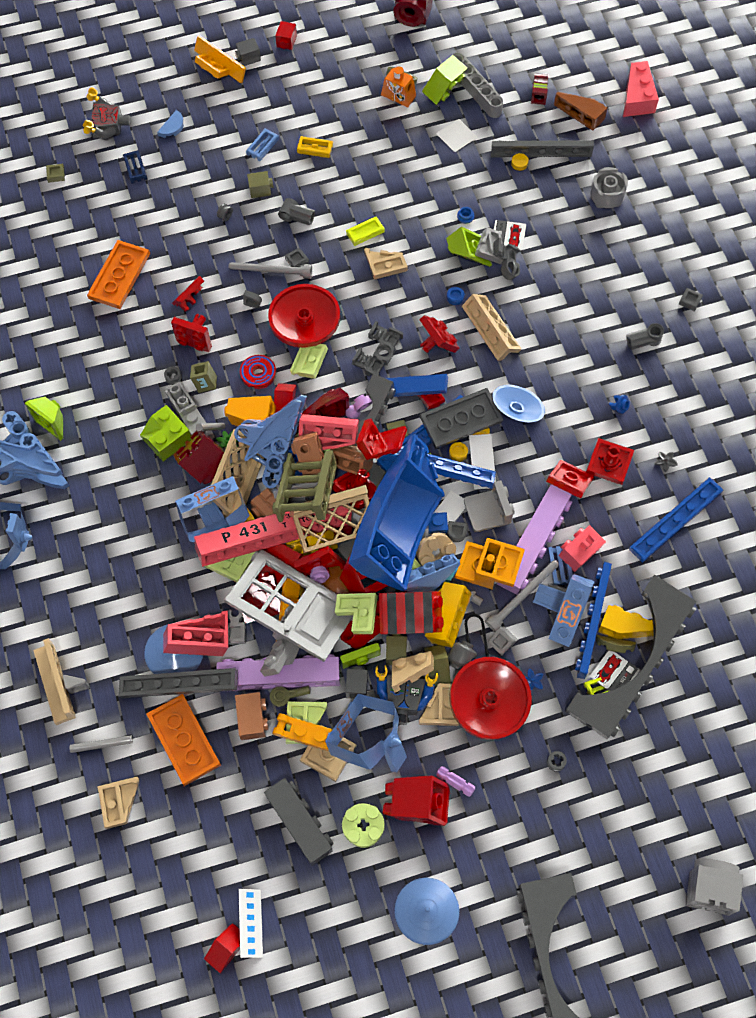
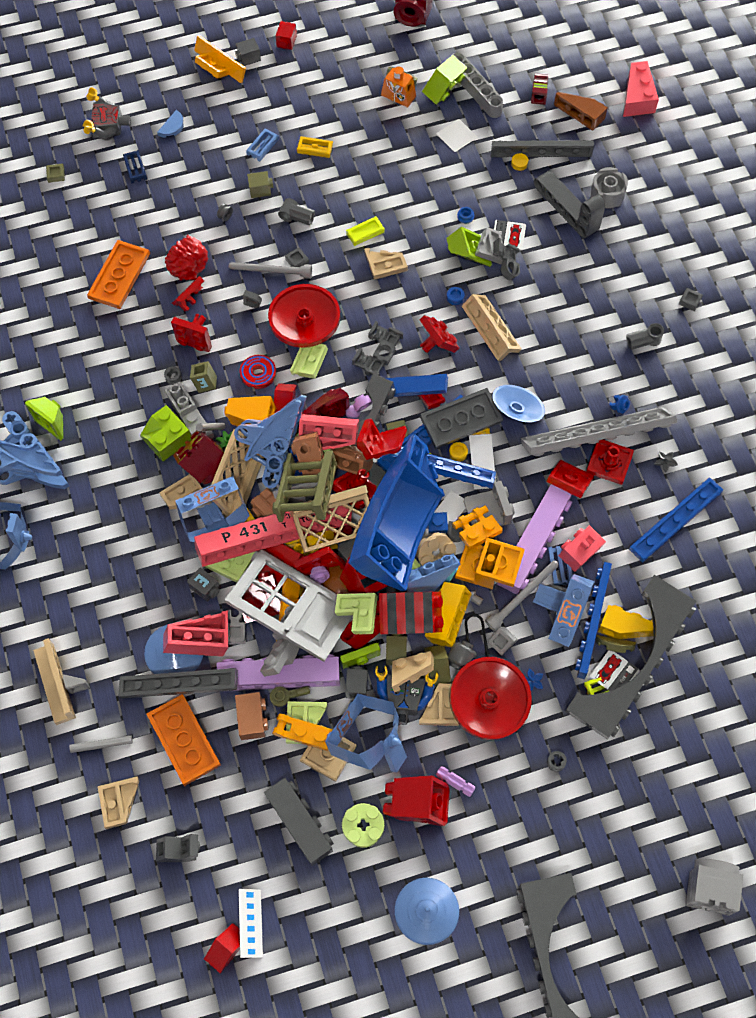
none -> dark grey brick [156,834,200,862]
none -> tan wing [159,474,211,510]
none -> red hair [164,235,208,280]
none -> dark grey brick [187,568,220,602]
none -> light orange plate [452,505,503,550]
none -> light grey plate [521,407,677,456]
none -> dark grey beam [534,171,605,238]

